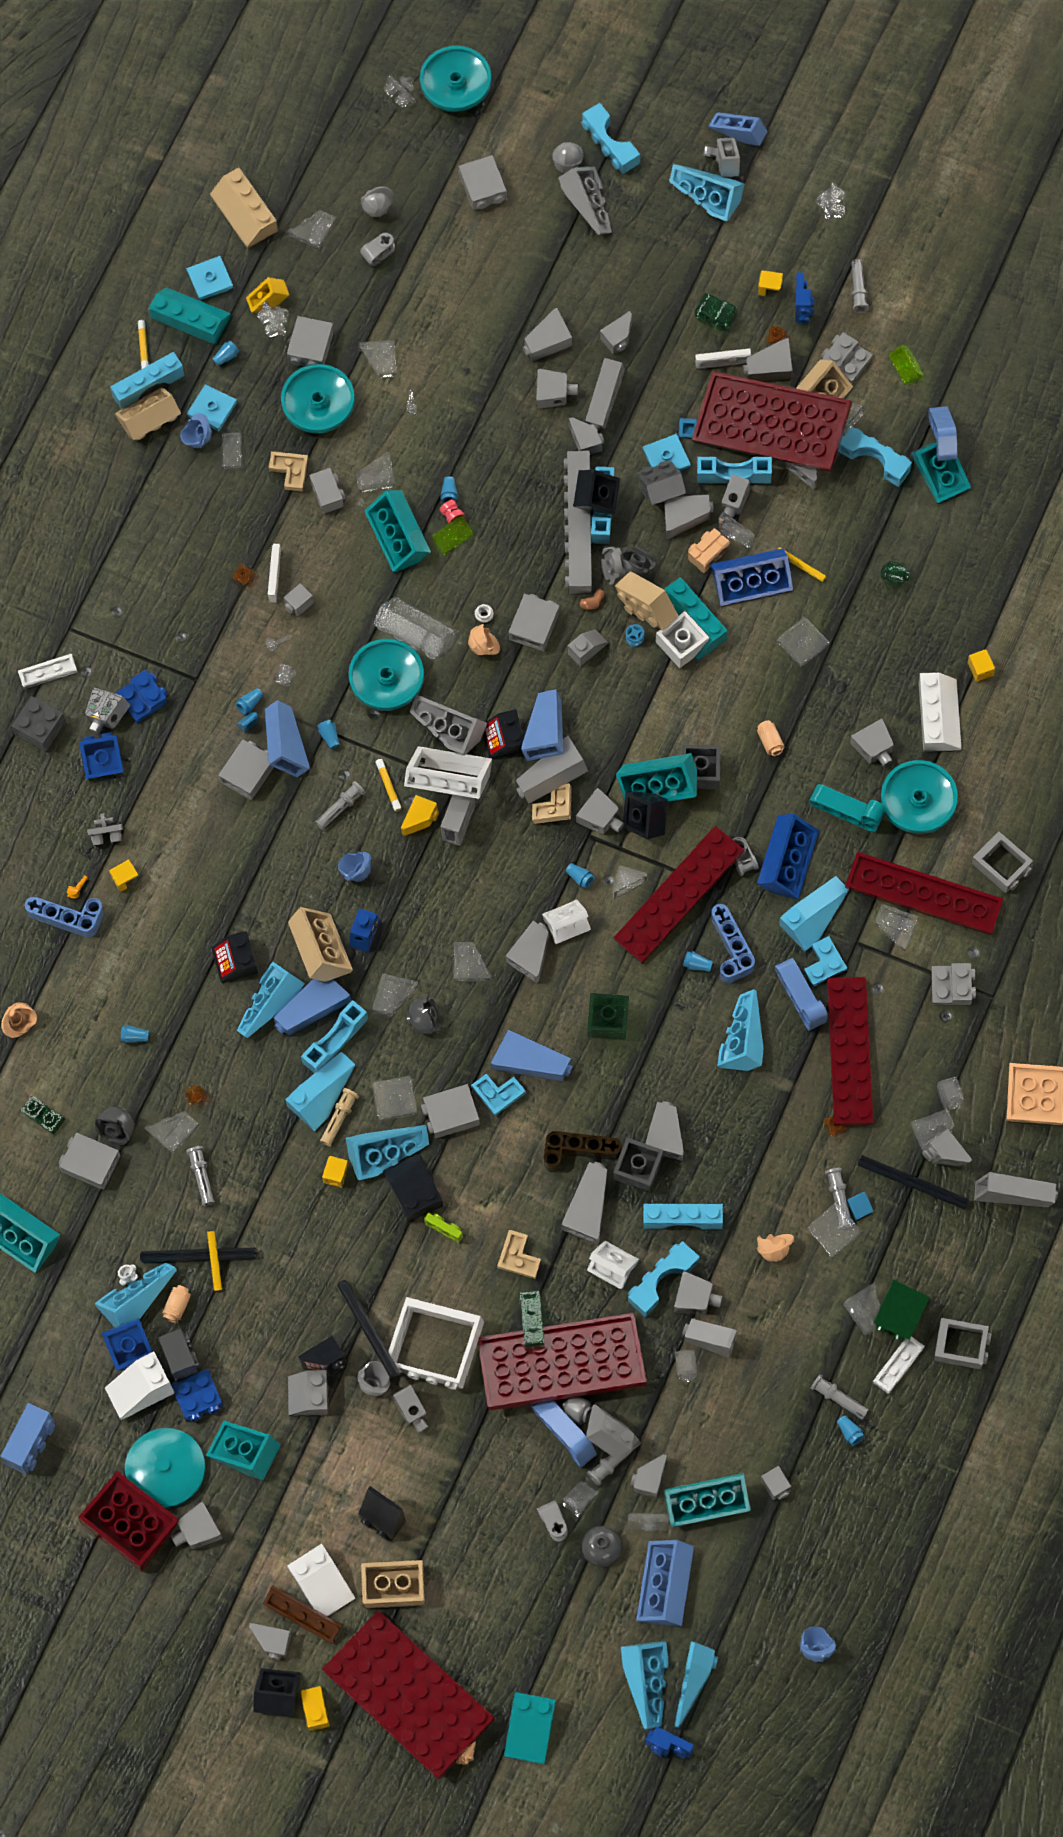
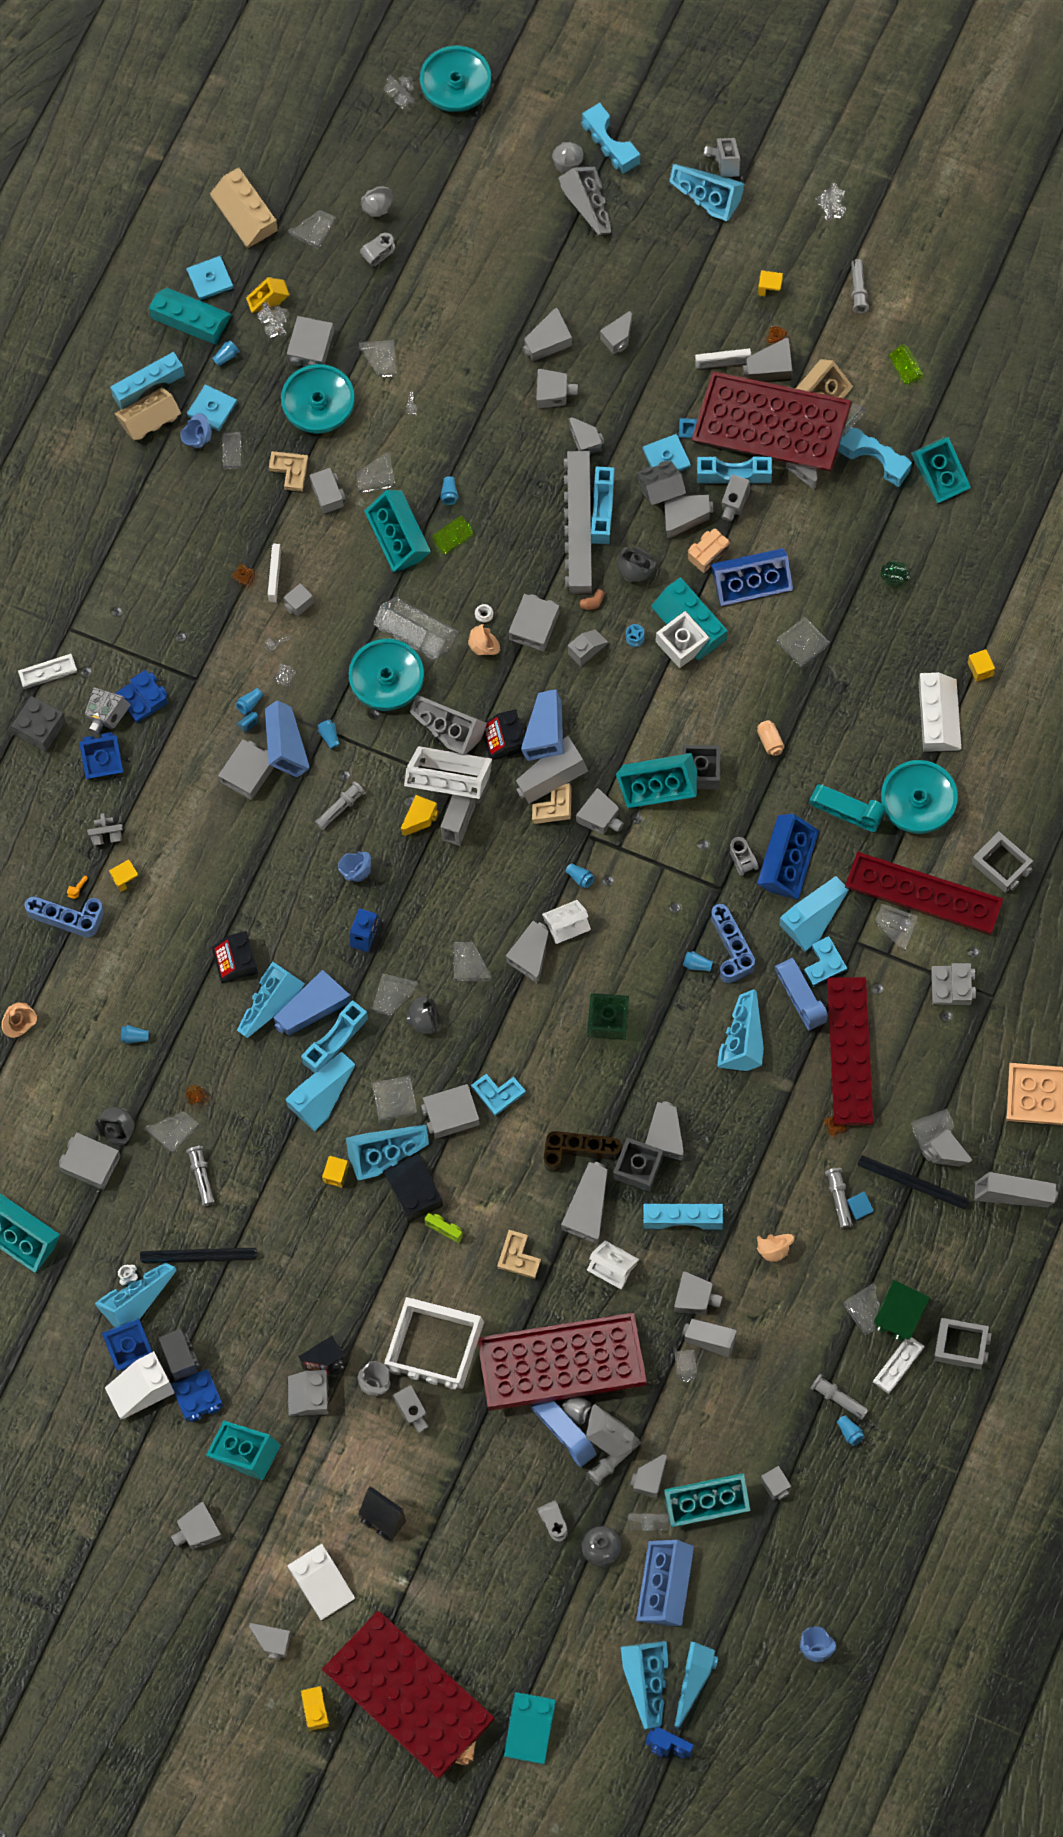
medium blue brick [0,1403,55,1475] -> none
clear green slope [20,1096,65,1135] -> none
dark red slope [78,1471,179,1572] -> none
teal dish [125,1428,206,1509] -> none
yellow bar [138,320,149,369] -> none
light nougat head [162,1285,191,1323] -> none
yellow bar [207,1231,222,1291] -> none
black slope [253,1668,301,1717] -> none
reddish brown tile [263,1586,342,1644] -> none
tan slope [288,907,353,982] -> none
tan pin [320,1088,359,1147] -> none
black axle [337,1280,399,1377] -> none
tan brick [361,1560,425,1608] -> none
yellow bar [376,759,402,812] -> none
coral wheel [440,500,465,526] -> none
light grey brick [458,155,507,211] -> none
medium blue slope [491,1030,573,1081] -> none
clear green tile [520,1291,545,1348] -> none
clear slope [563,1481,598,1517] -> none
black slope [573,469,620,515] -> none
light grey slope [585,358,625,430] -> none
light grey plate [601,547,626,585] -> none
clear slope [612,865,647,899] -> none
dark red plate [613,825,744,964] -> none
tan brick [615,571,678,631] -> none
black slope [623,791,668,839] -> none
medium azure arch [628,1241,700,1318] -> none
clear green brick [695,293,737,331] -> none
medium blue slope [709,112,768,146] -> none
clear wing [718,511,755,549] -> none
yellow bar [778,547,826,582] -> none
blue plate [795,273,814,324] -> none
clear plate [807,1202,862,1258] -> none
light grey plate [821,332,873,384] -> none
light grey torso [850,719,894,767] -> none
medium blue beam [929,406,957,461] -> none
clear brick [937,1076,964,1109] -> none

